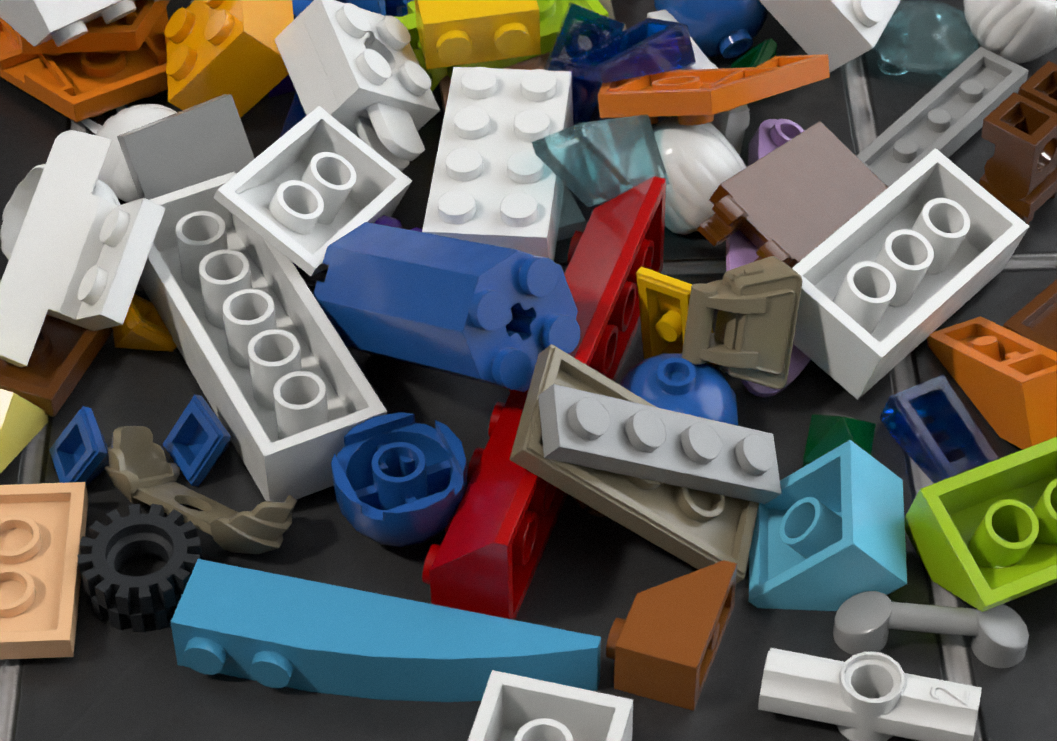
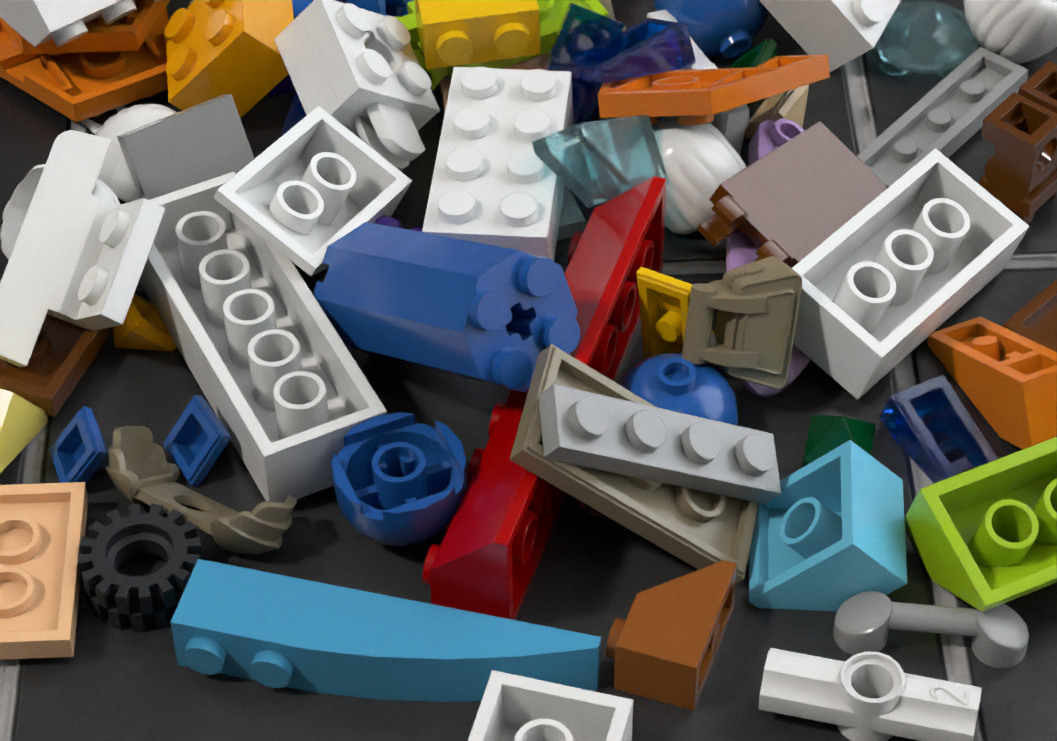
none -> tan slope [744,84,809,139]

